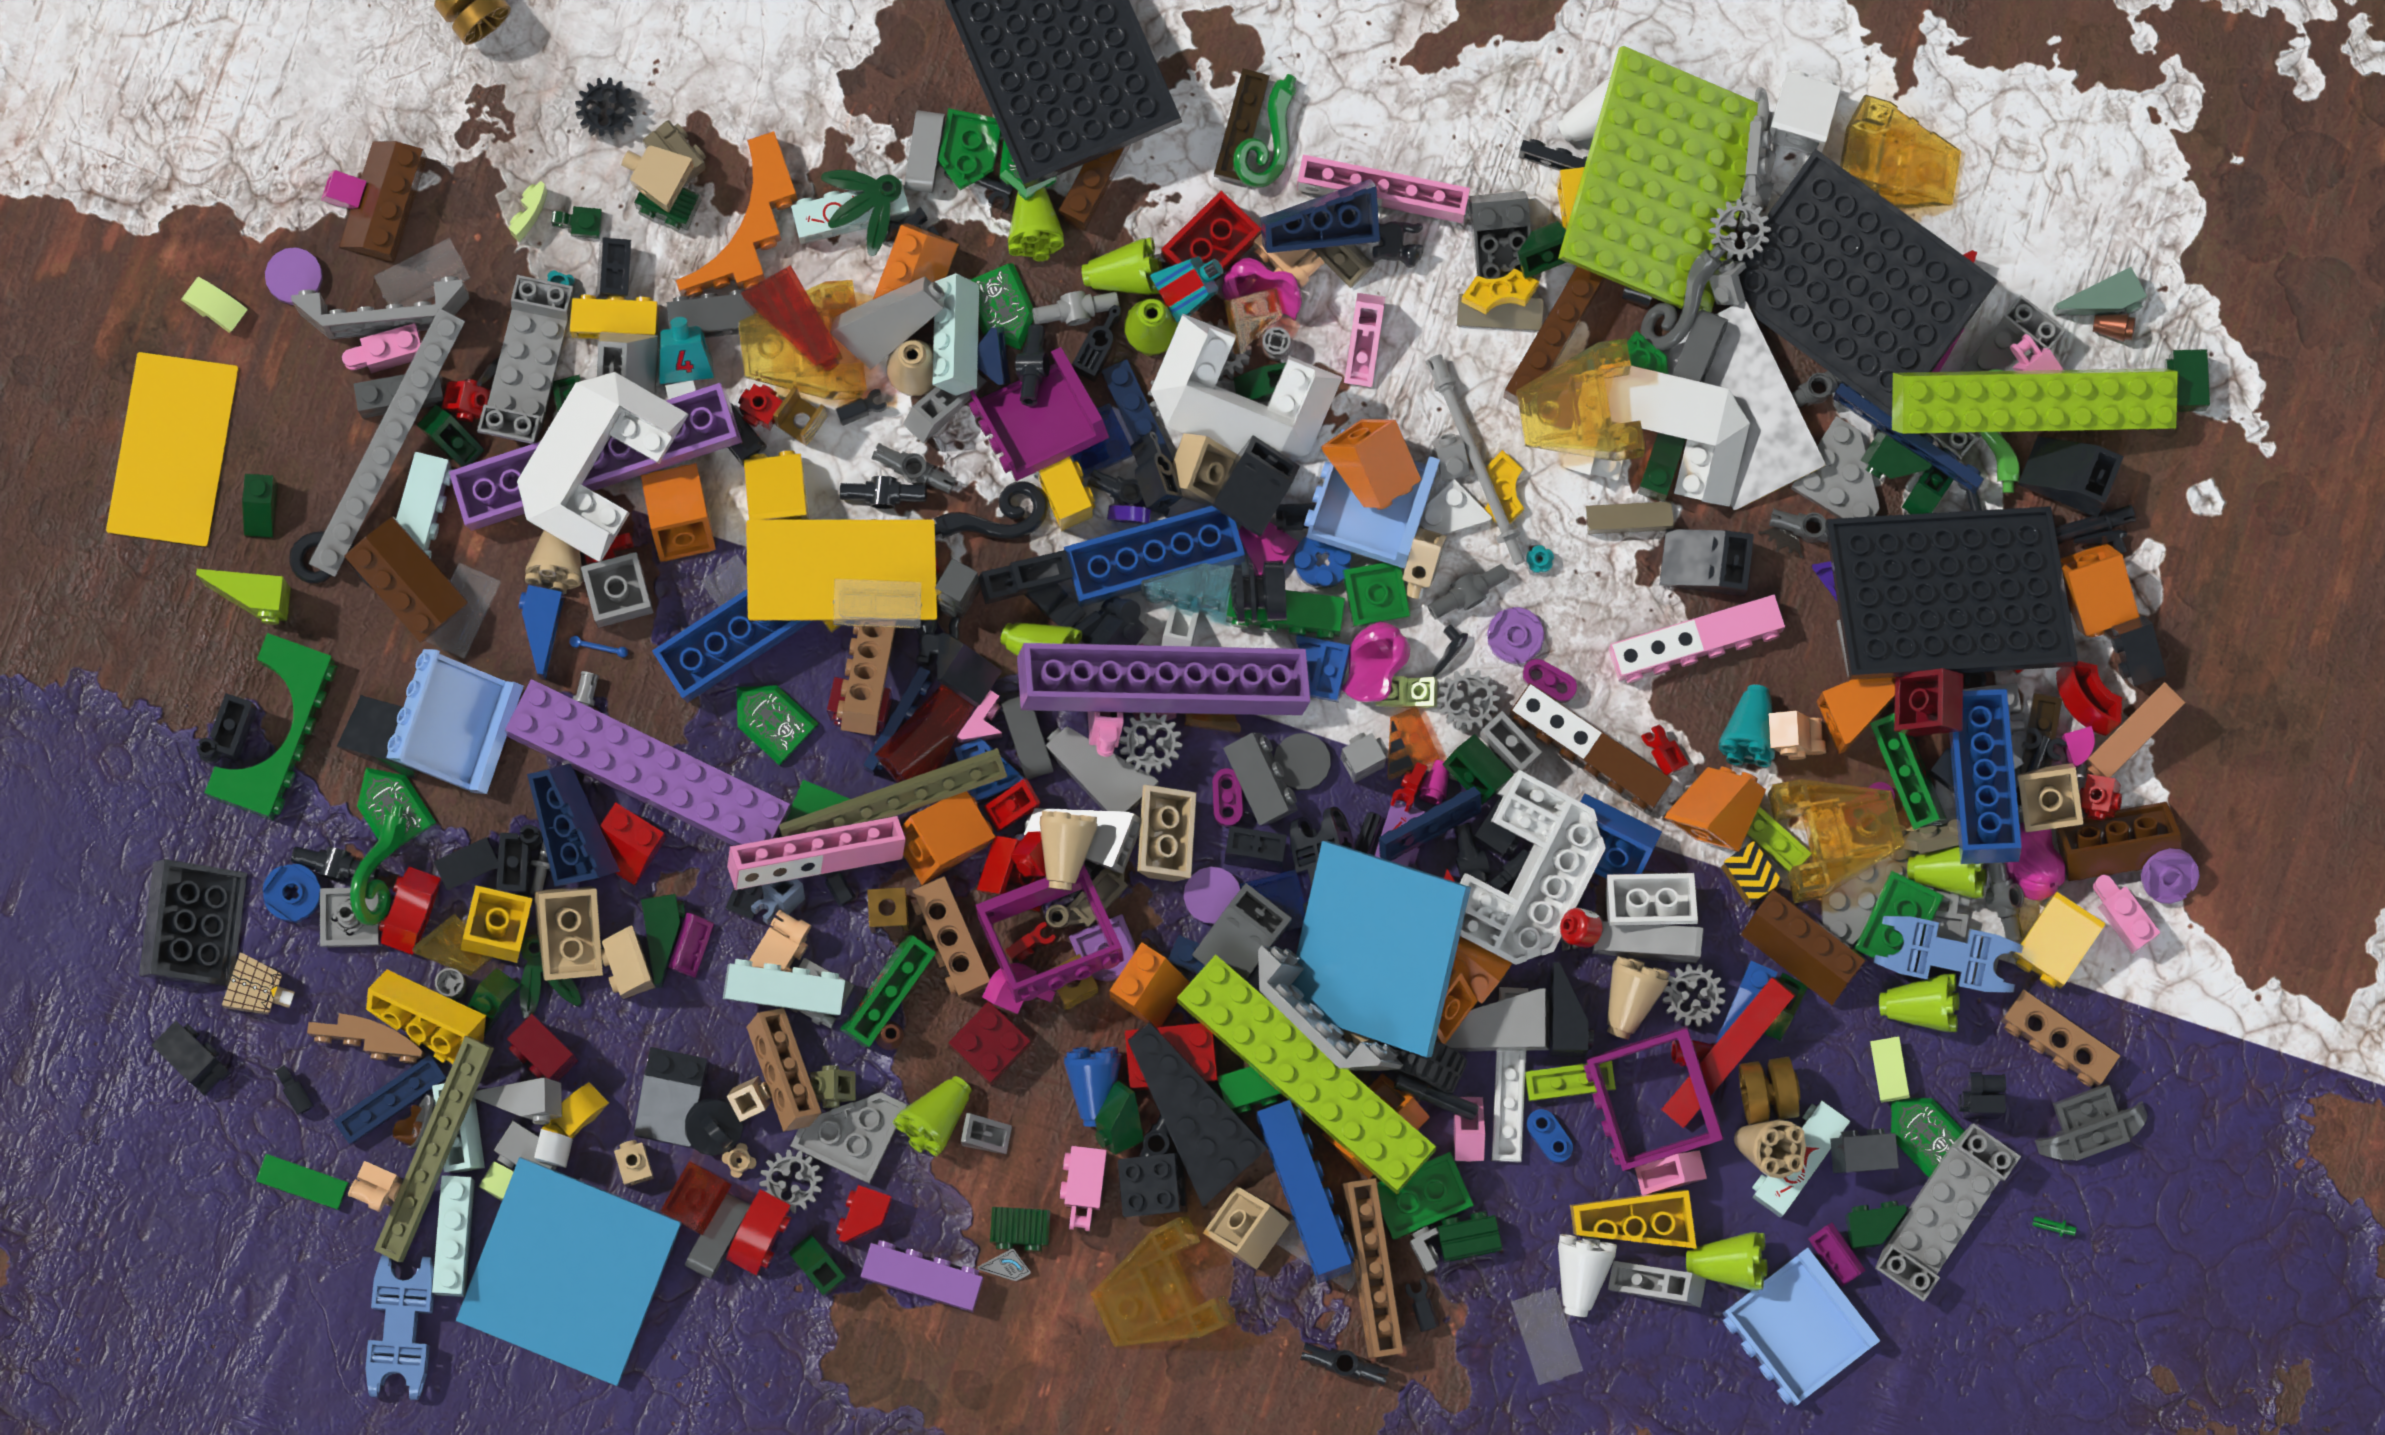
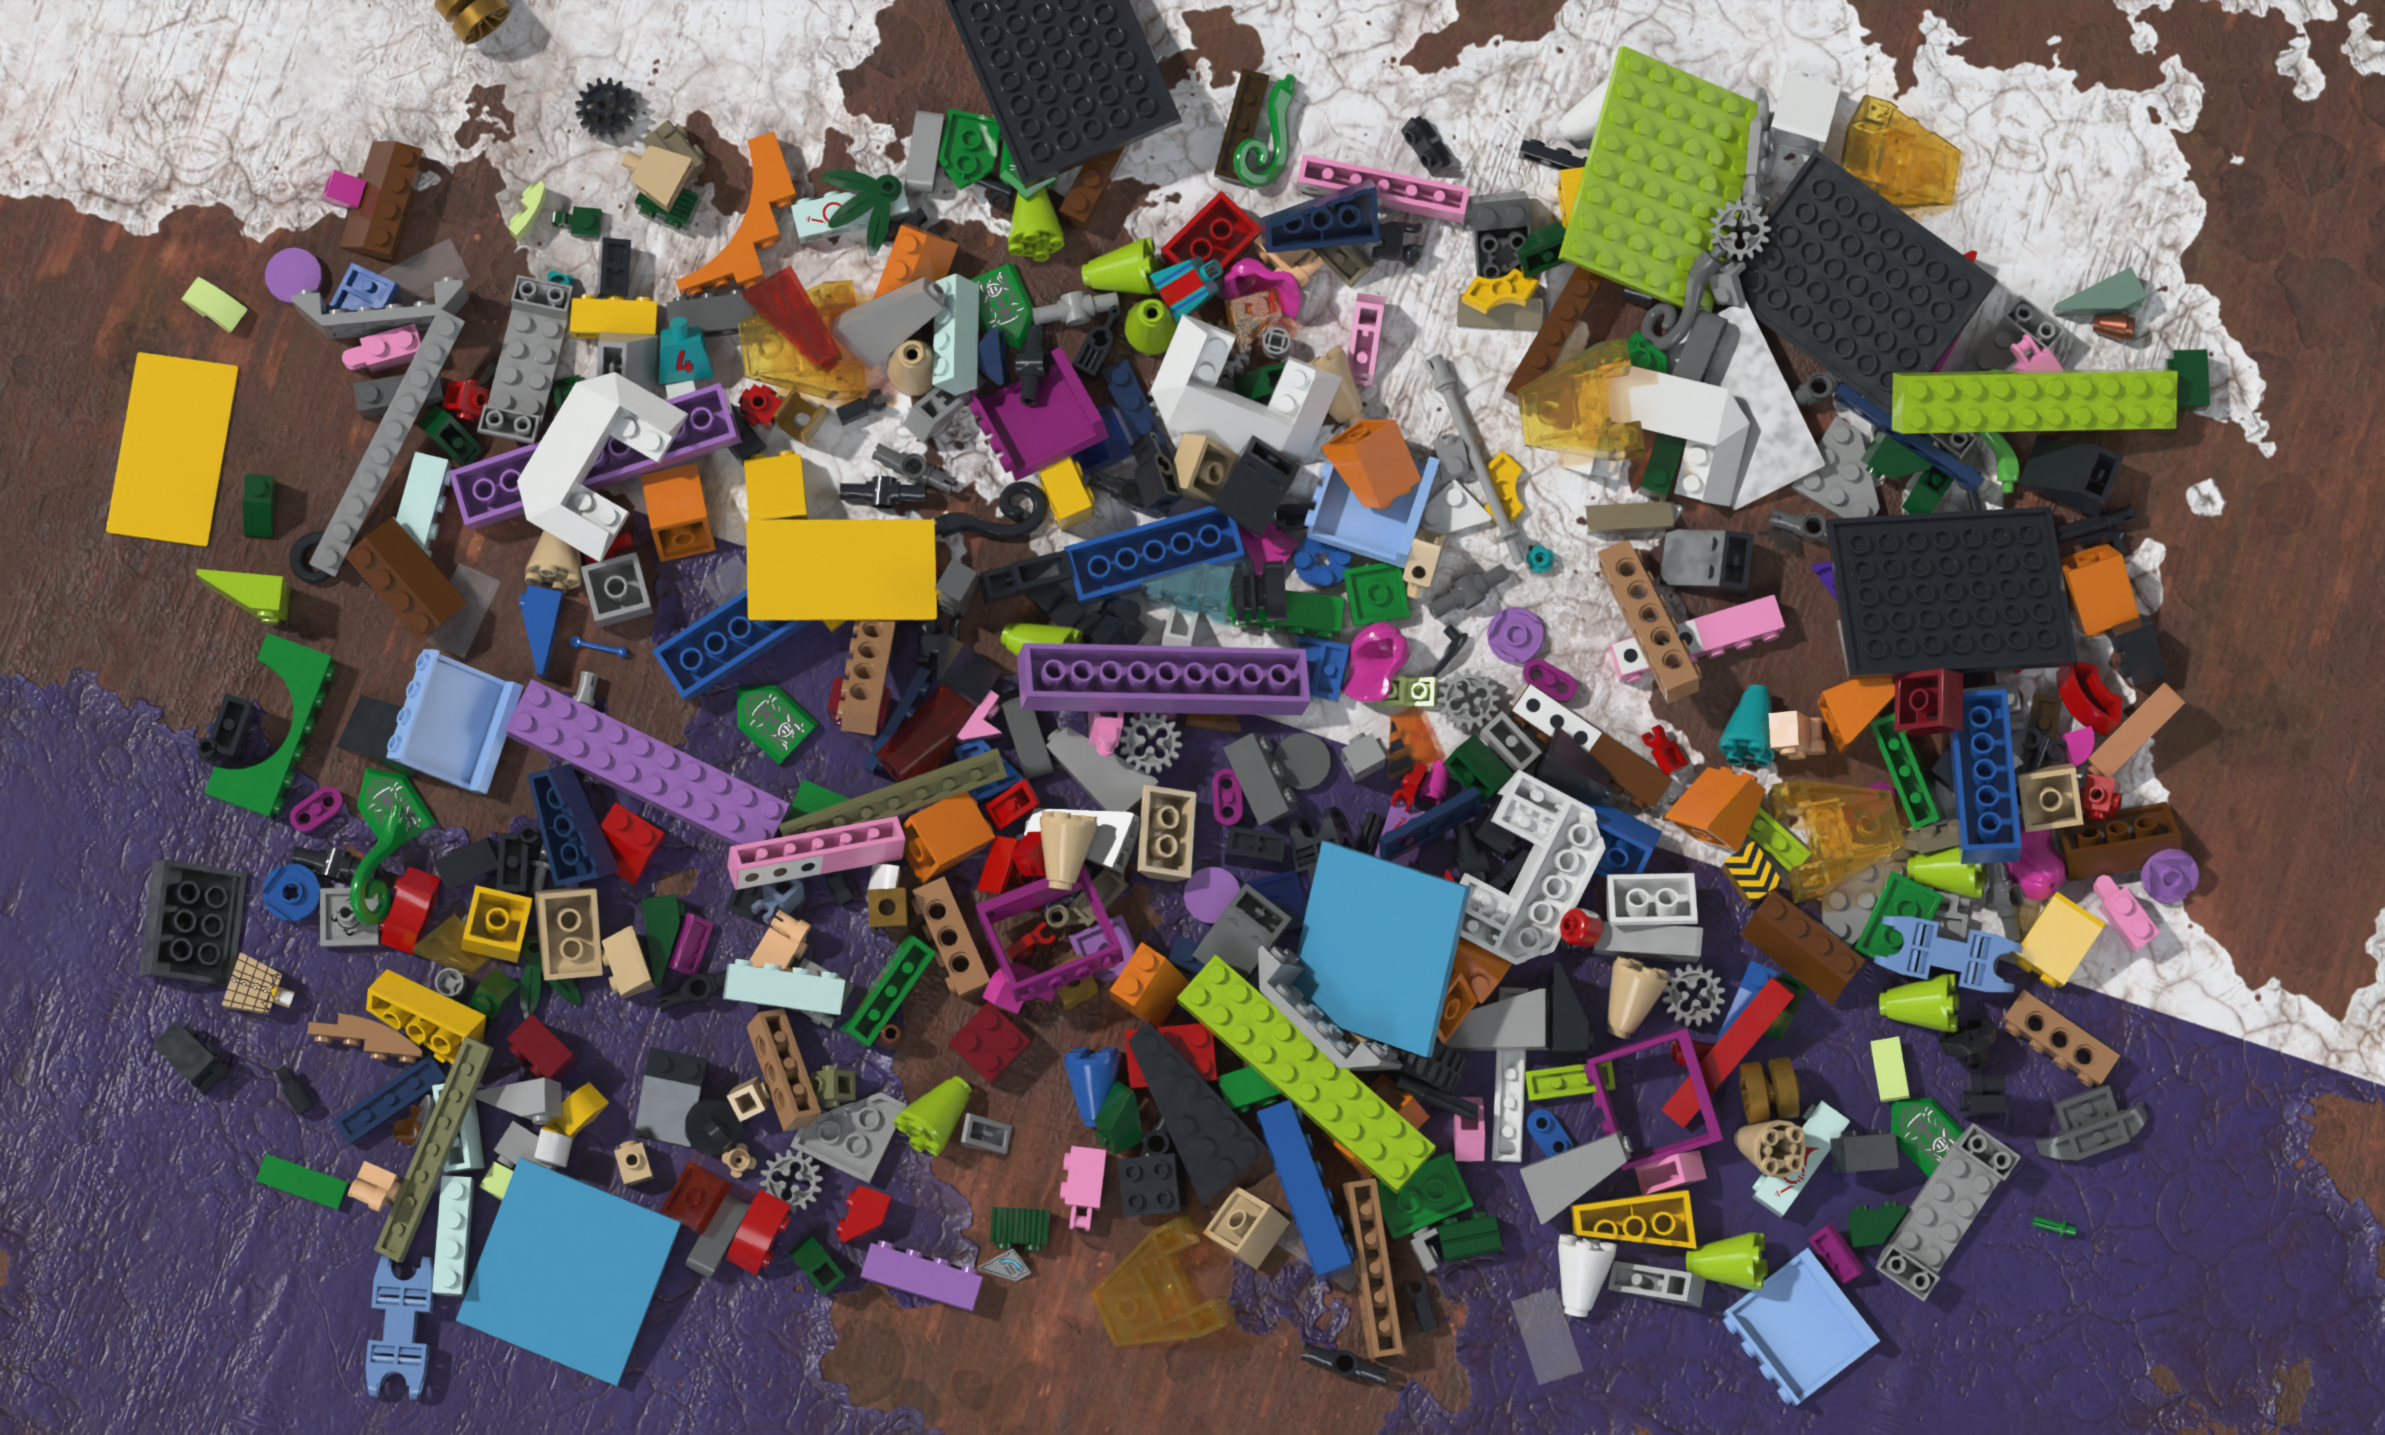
clear piece [833,579,922,628] -> none
dark purple beam [1107,505,1151,524] -> none
none -> magenta plate [290,786,344,833]
none -> wing [327,262,401,312]
none -> black pin [655,969,727,1013]
none -> white brick [867,864,901,895]
none -> tan cone [1308,344,1365,428]
none -> black hinge [1401,116,1452,176]
none -> light grey slope [1520,1130,1633,1224]
none -> black slope [1533,726,1614,804]
none -> medium nougat brick [1597,540,1702,704]
none -> black tile [1939,1019,1997,1073]

